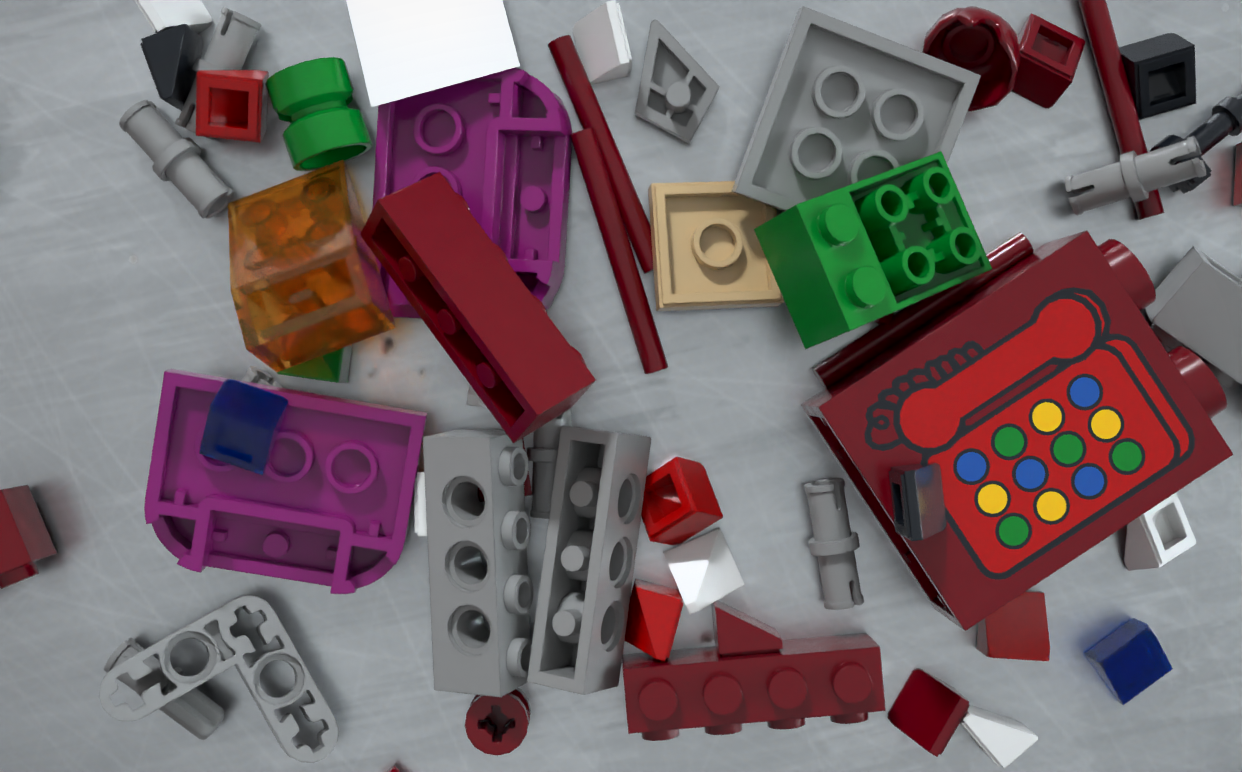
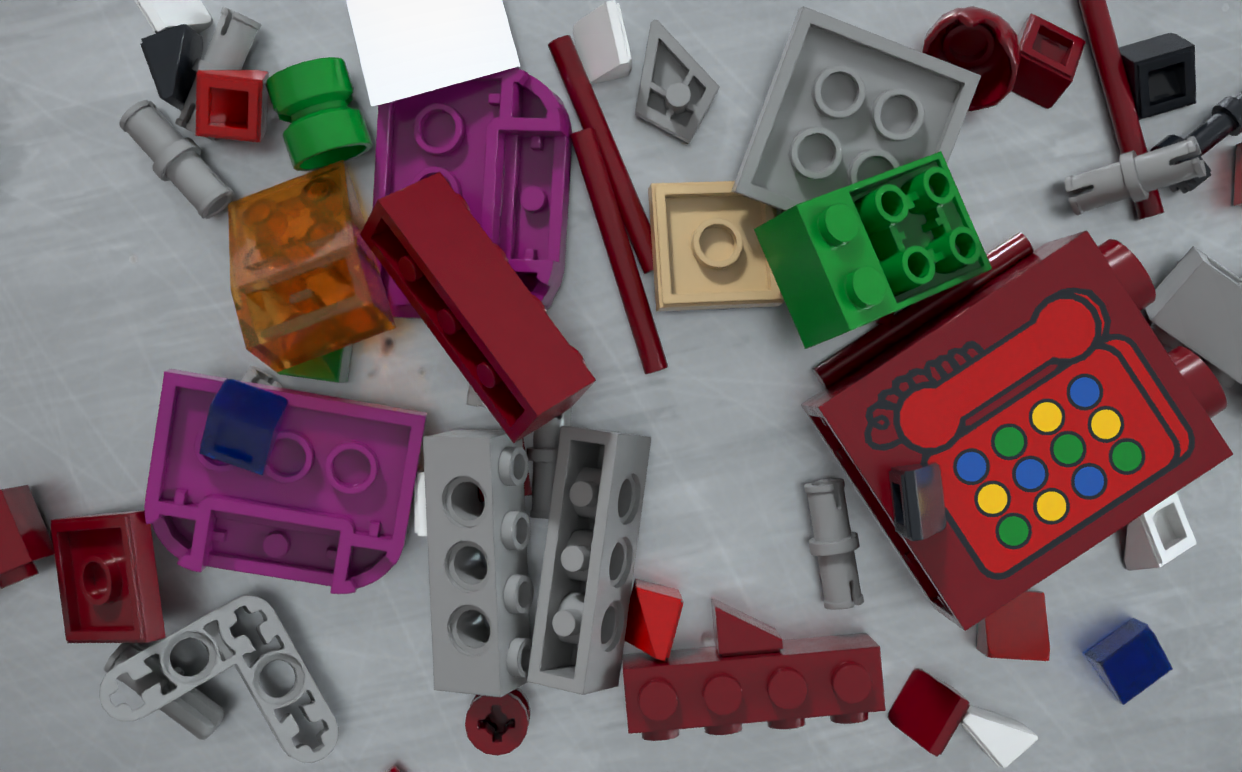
red slope [641,457,723,545] -> none
white slope [663,527,745,615] -> none
none -> dark red plate [50,510,166,643]

